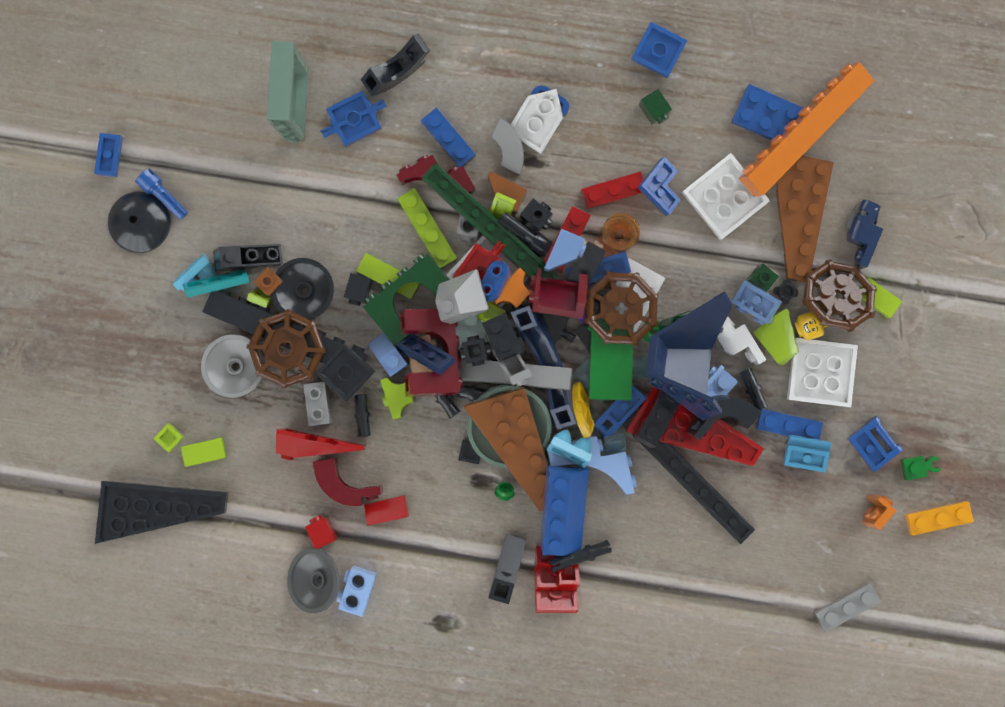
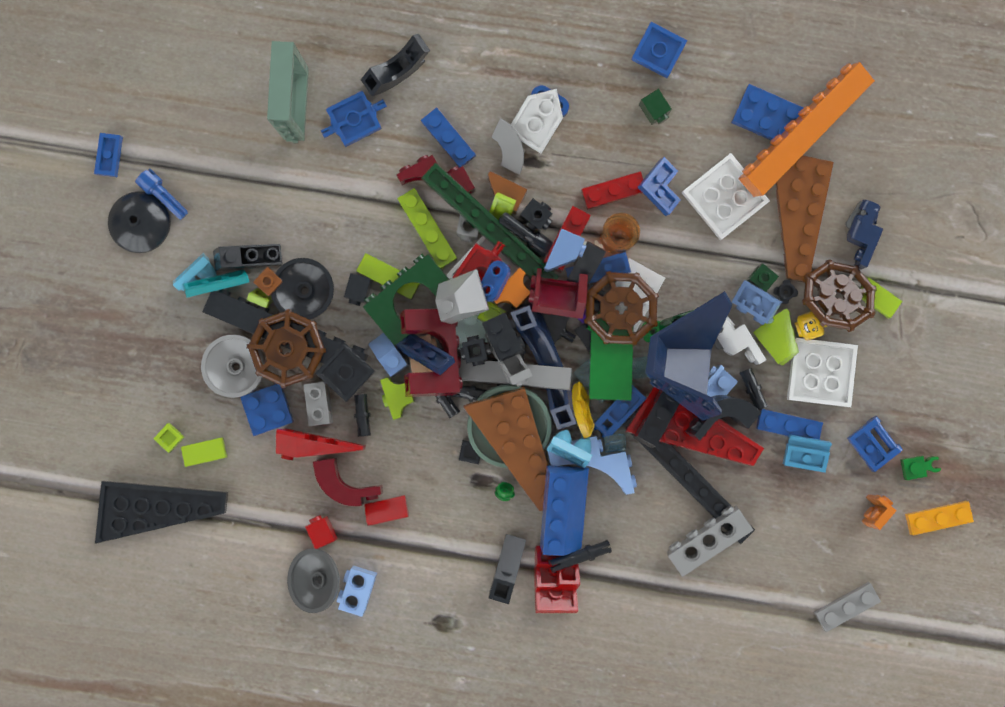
none -> blue plate [240,384,294,436]
none -> light grey brick [667,505,753,577]

